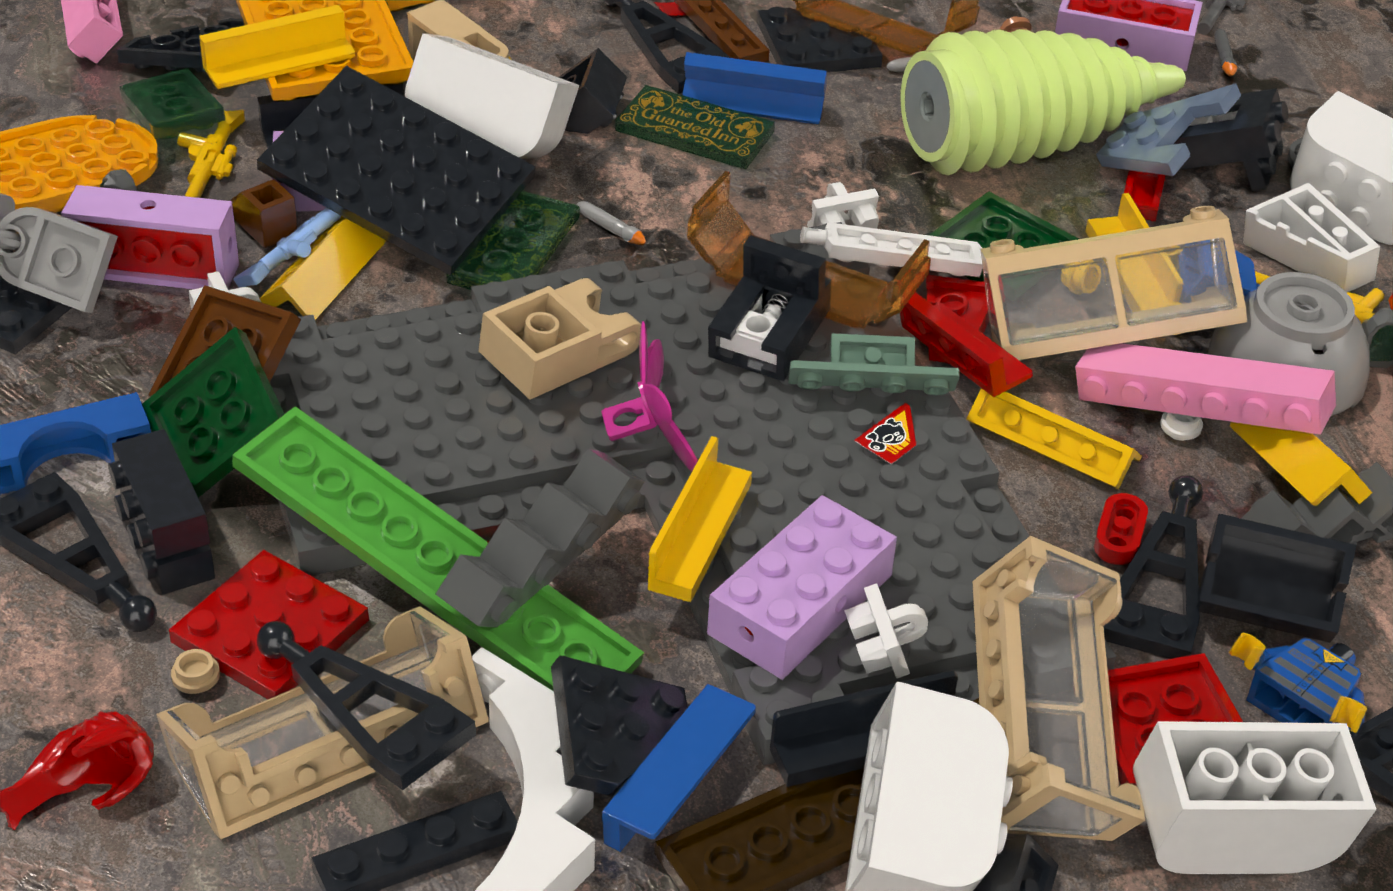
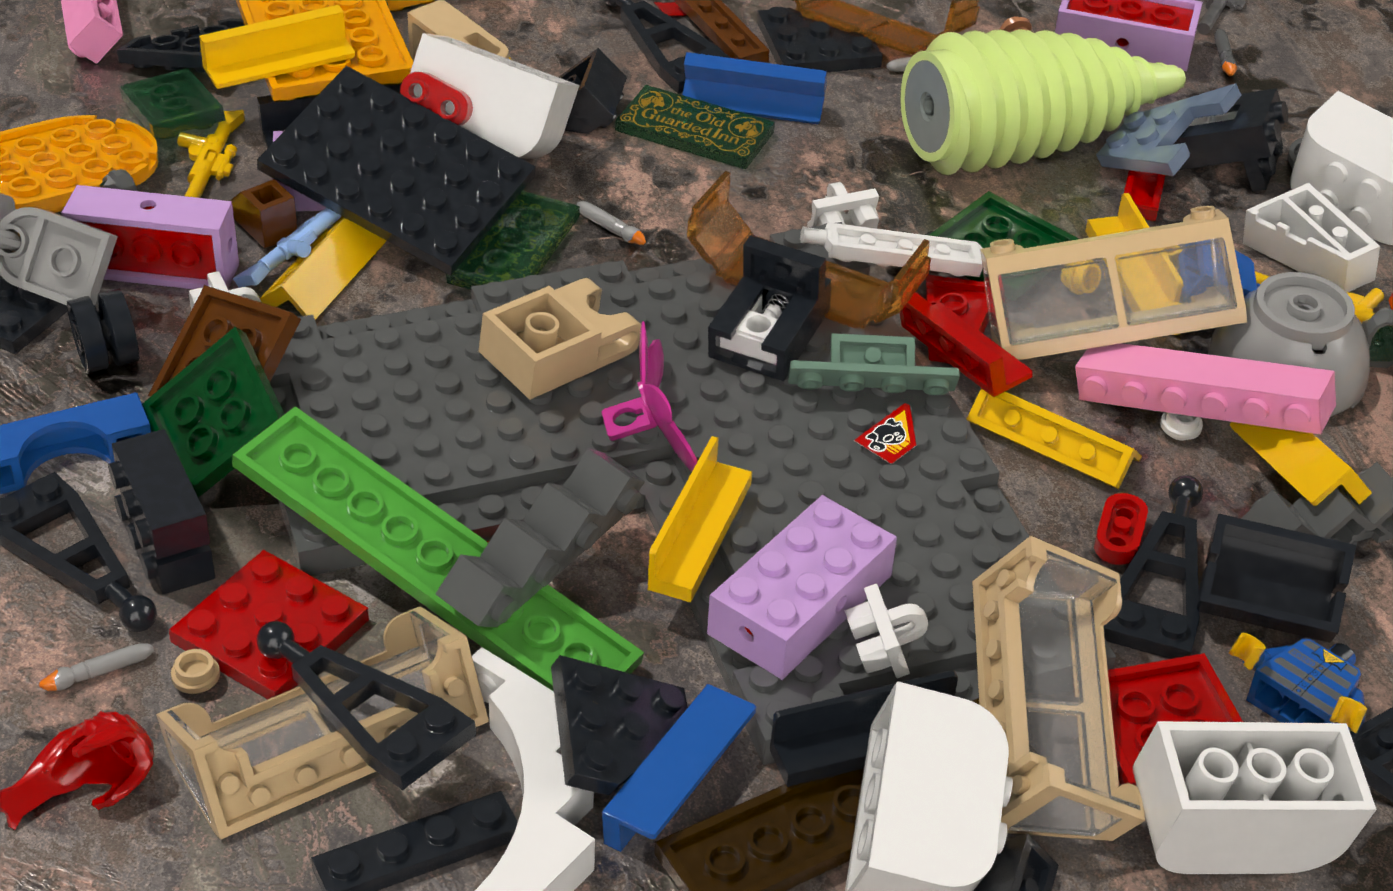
none -> light grey piece [39,643,154,691]
none -> black wheel [67,288,140,374]
none -> red plate [400,72,473,126]

